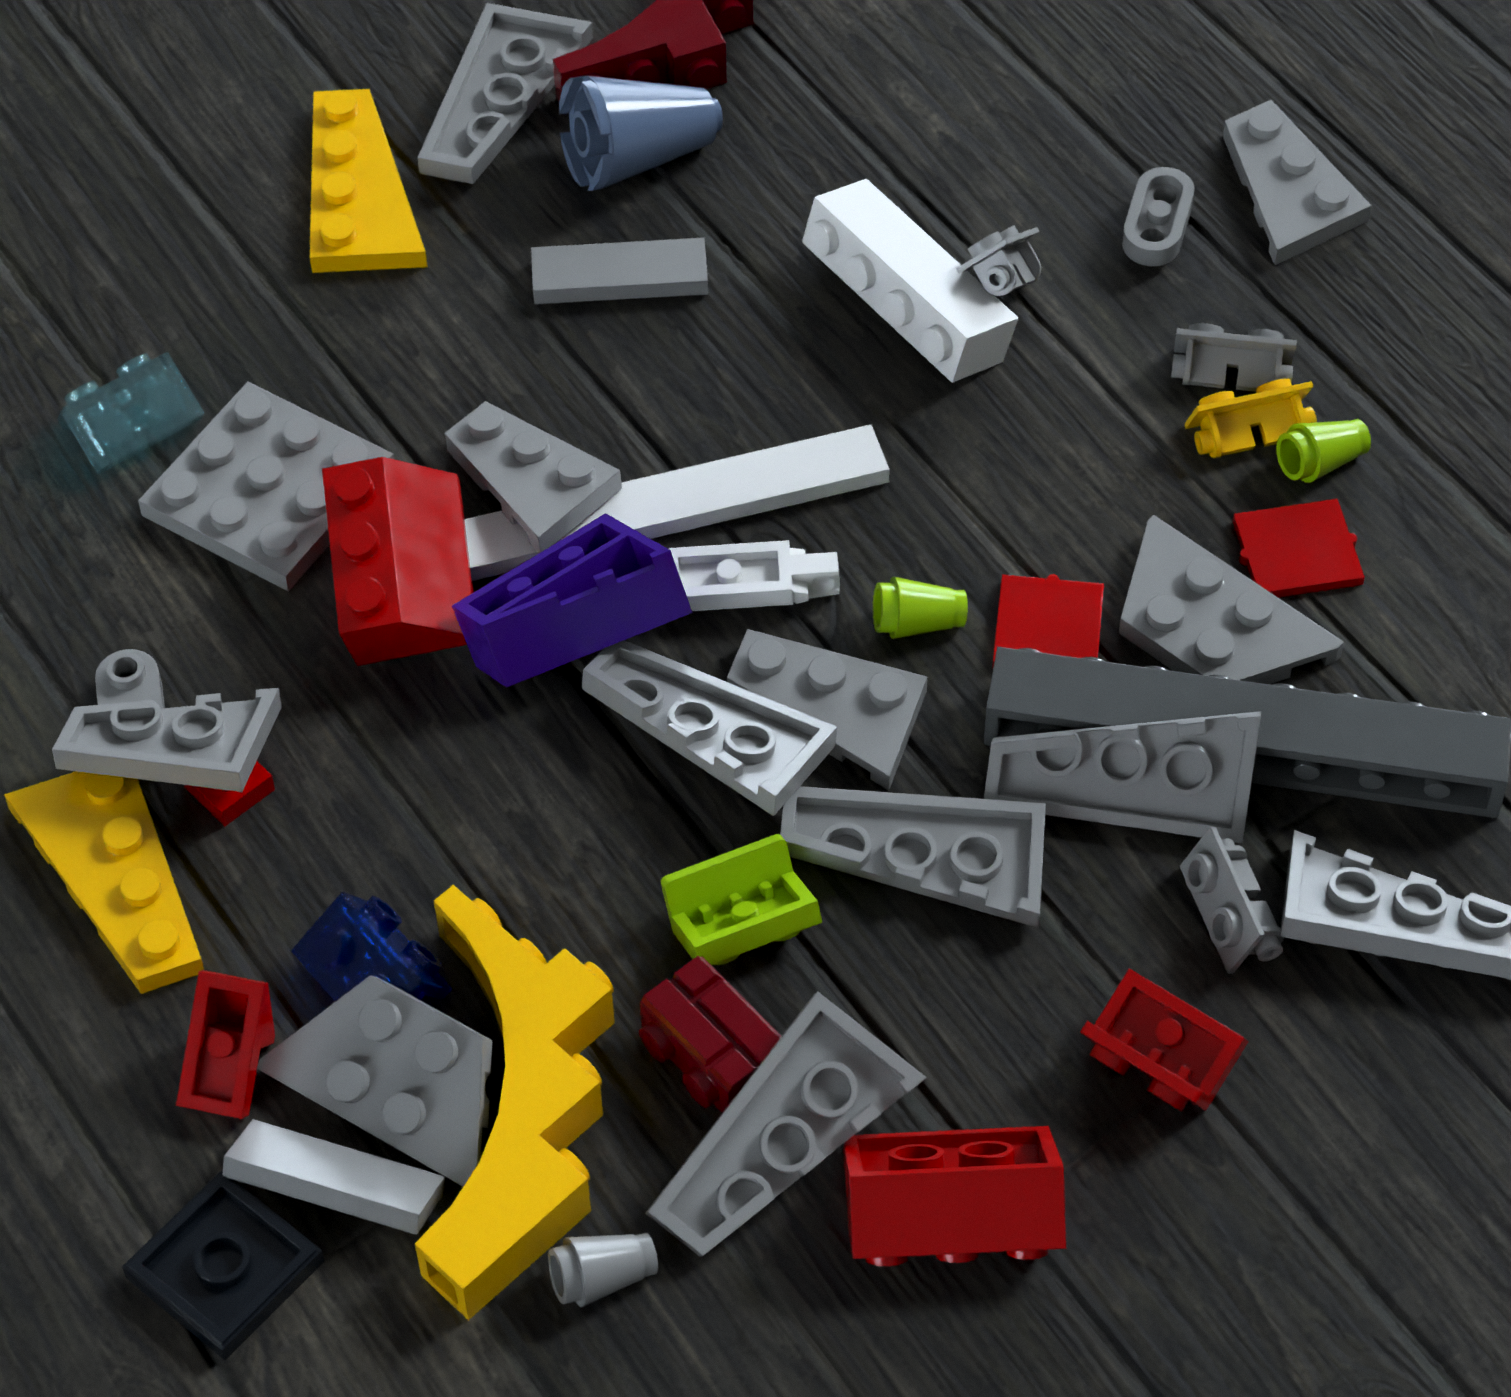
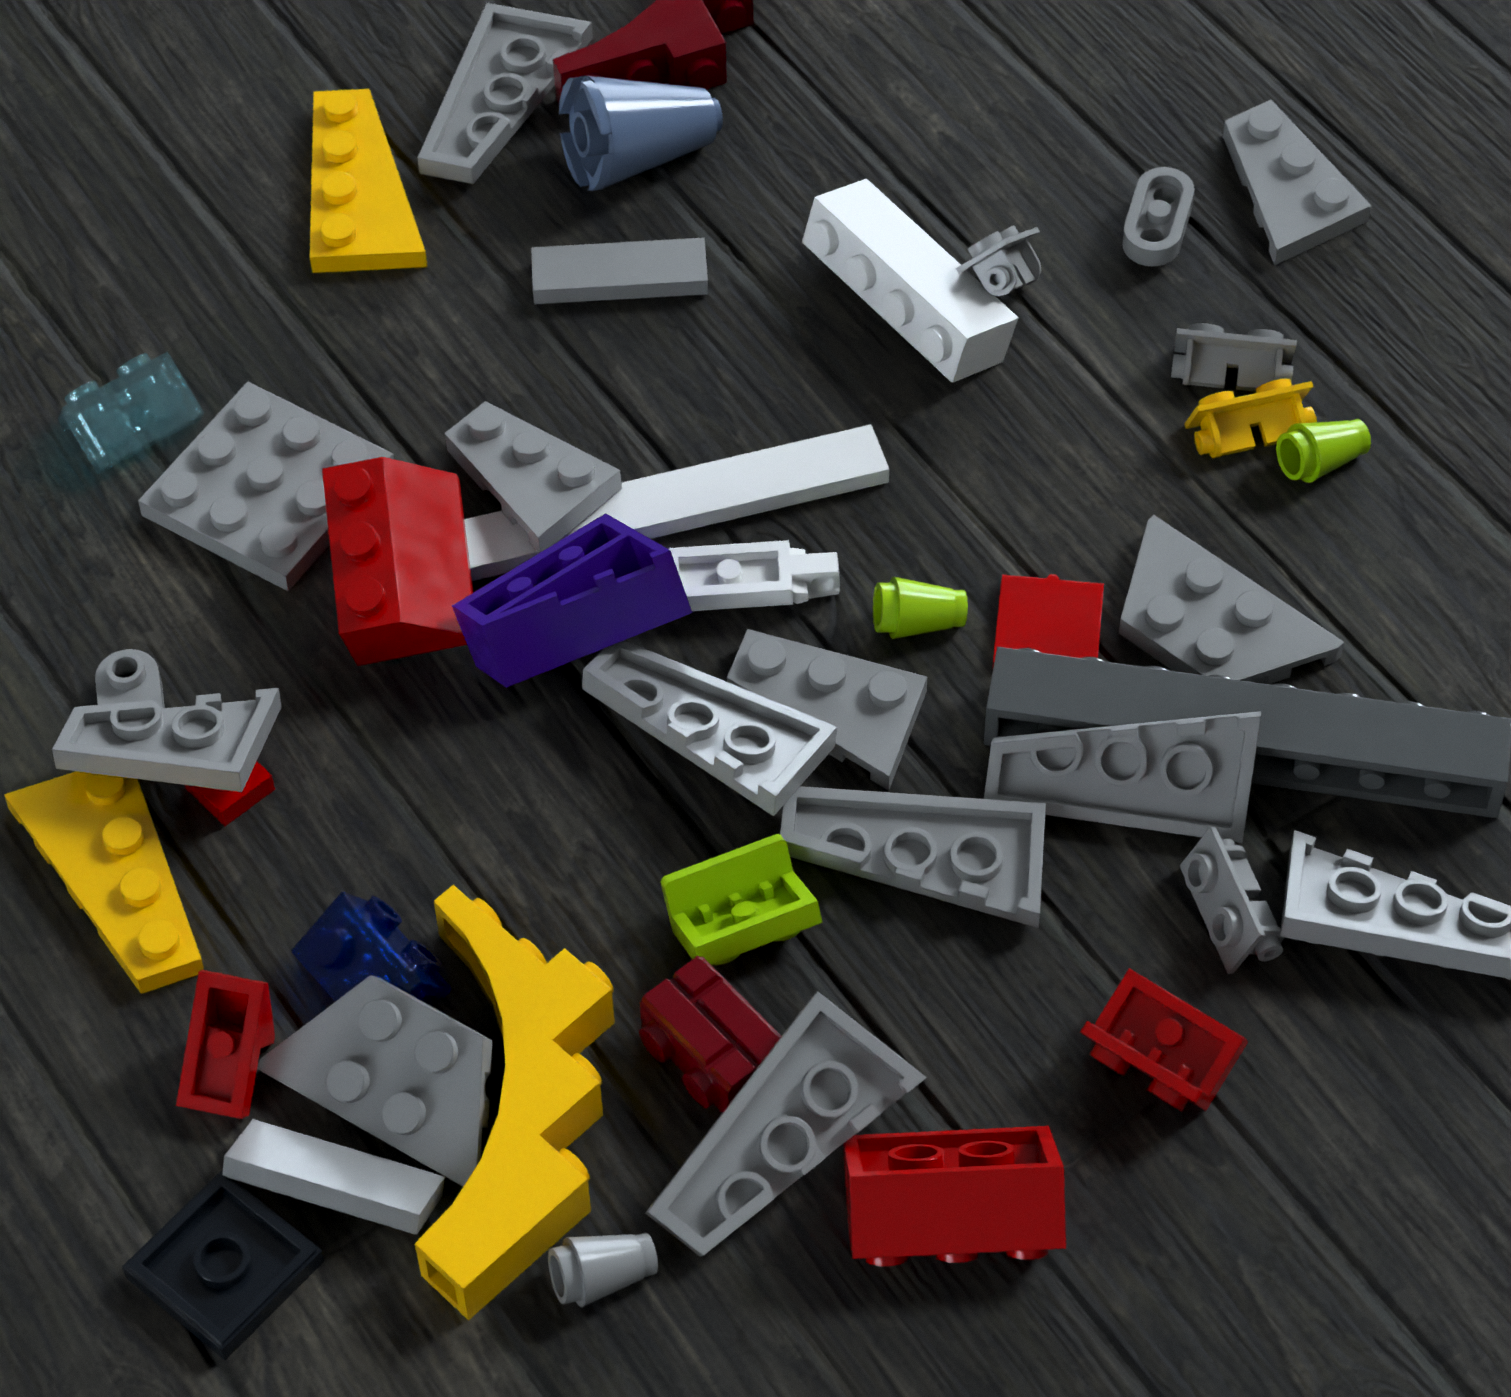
red piece [1233,499,1365,597] -> none

